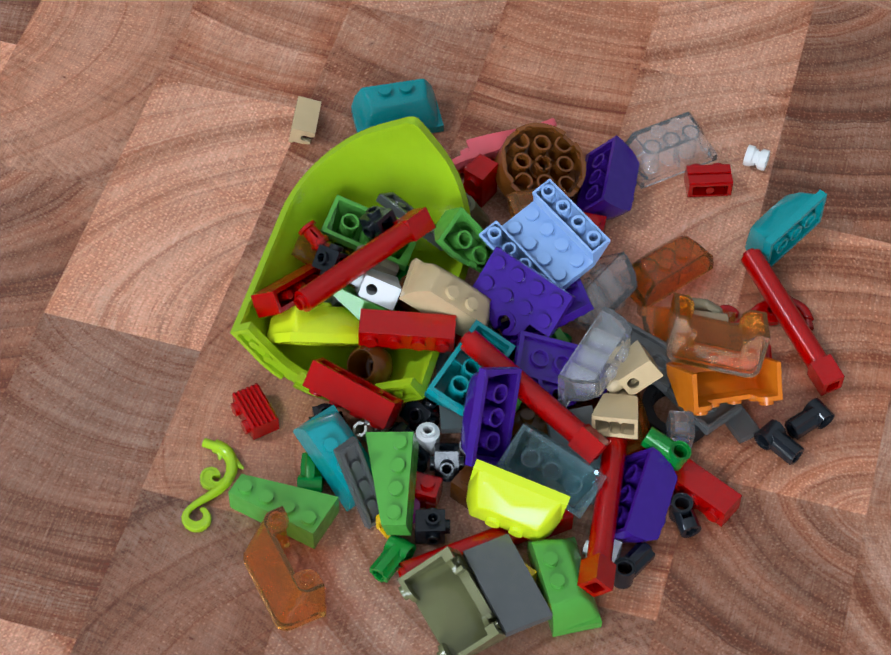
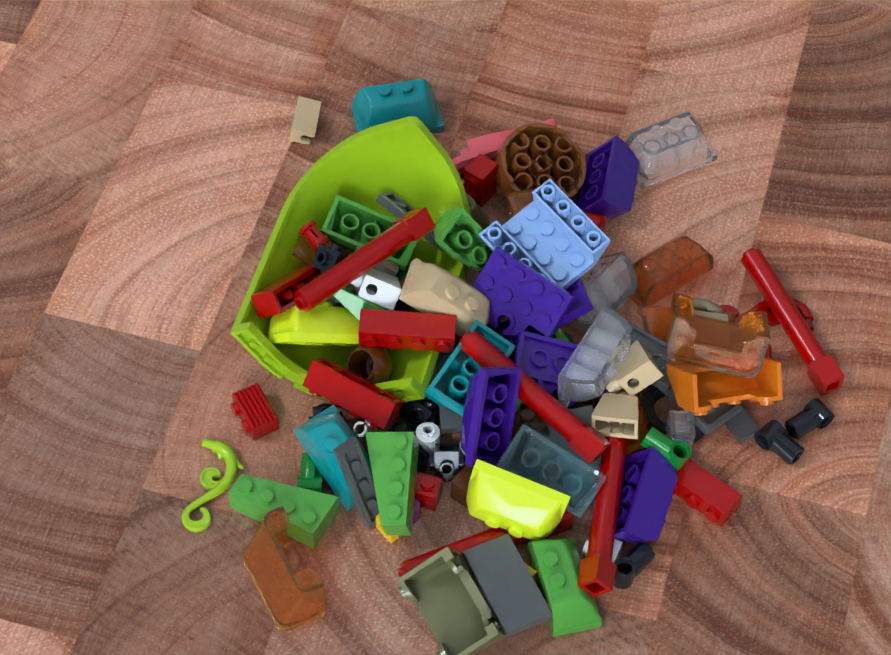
black brick [359,206,397,239] -> none
green piece [369,535,416,583] -> none
black brick [415,508,450,545] -> none
black piece [669,493,702,538] -> none
red brick [684,163,733,197] -> none
white wheel [743,144,770,171] -> none
teal windscreen [745,189,827,267] -> none

